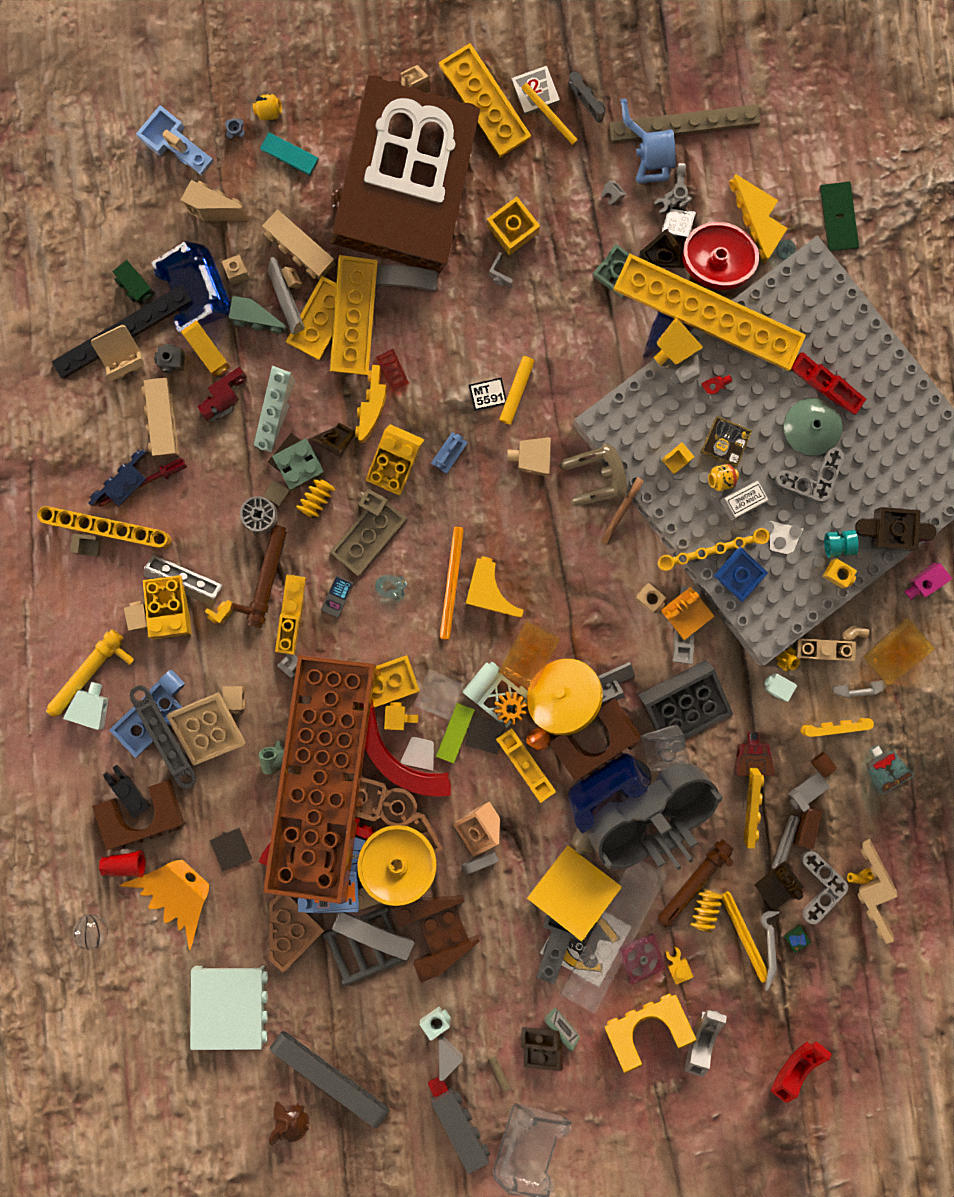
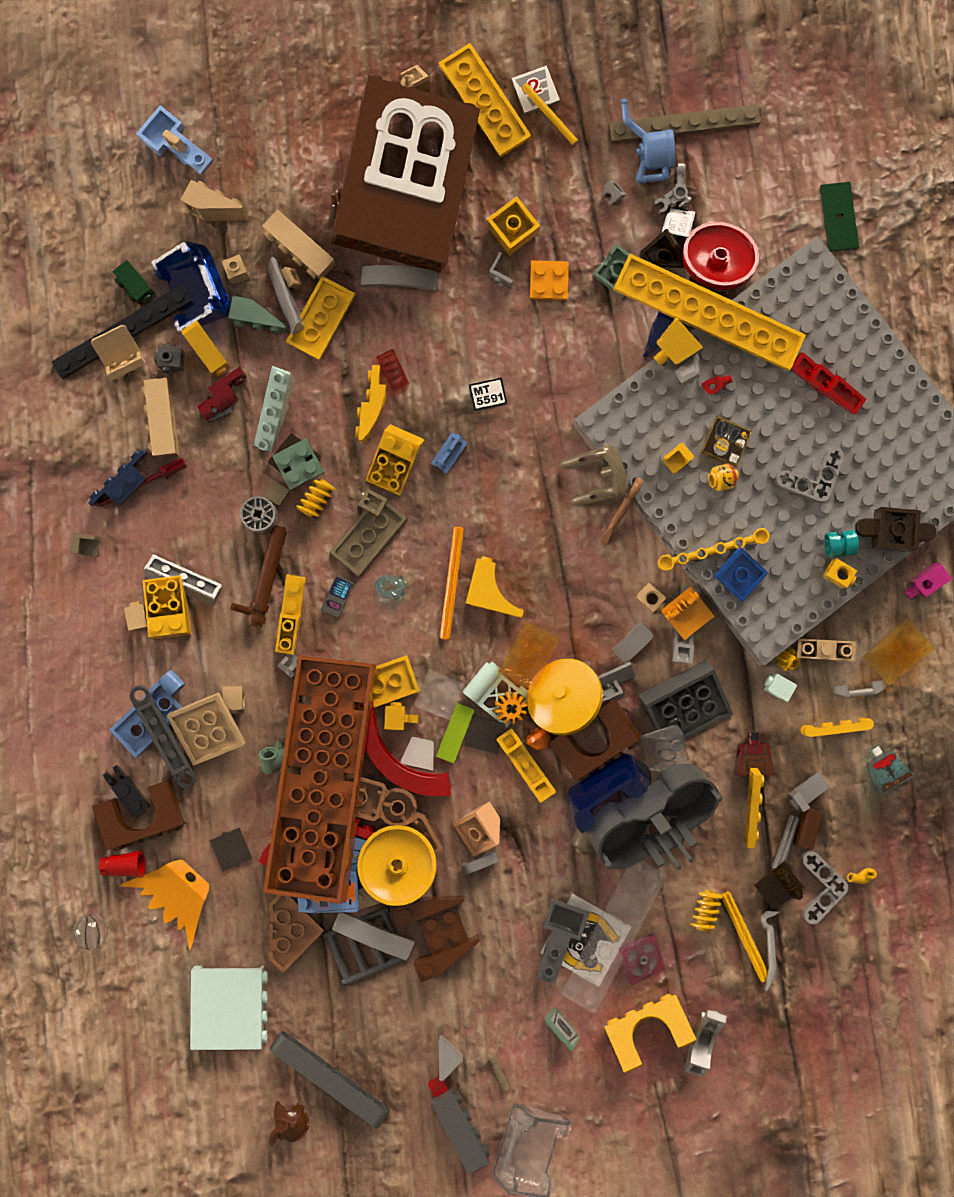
yellow beam [37,506,172,549] -> none
yellow cylinder [46,629,134,717] -> none
light aqua torso [63,682,108,730] -> none
yellow bracket [205,600,233,624] -> none
sand blue plate [225,119,245,139] -> none
yellow head [253,94,282,121] -> none
teal tile [260,132,319,176] -> none
dark brown slope [309,423,355,457] -> none
yellow plate [330,255,378,376] -> none
light aqua brick [419,1006,451,1041] -> none
yellow piece [499,356,535,425] -> none
tan torso [507,437,551,476] -> none
dark brown slope [521,1027,563,1071] -> none
yellow sticker [527,845,622,941] -> none
dark grey hinge [568,71,605,122] -> none
reddish brown cylinder [657,839,734,928] -> none
yellow plate [665,946,694,985] -> none
brick [720,480,769,521] -> none
yellow slope [729,174,788,264] -> none
white sticker [770,521,804,554] -> none
red arch [771,1042,832,1103] -> none
clear light blue tile [776,240,796,260] -> none
sand green dish [783,398,842,456] -> none
dark green tile [783,925,811,953] -> none
reddish brown beam [811,752,837,778] -> none
tan arm [841,626,869,642] -> none
tan bracket [857,839,897,944] -> none
none -> light orange plate [530,260,569,301]
none -> light grey slope [612,622,654,664]

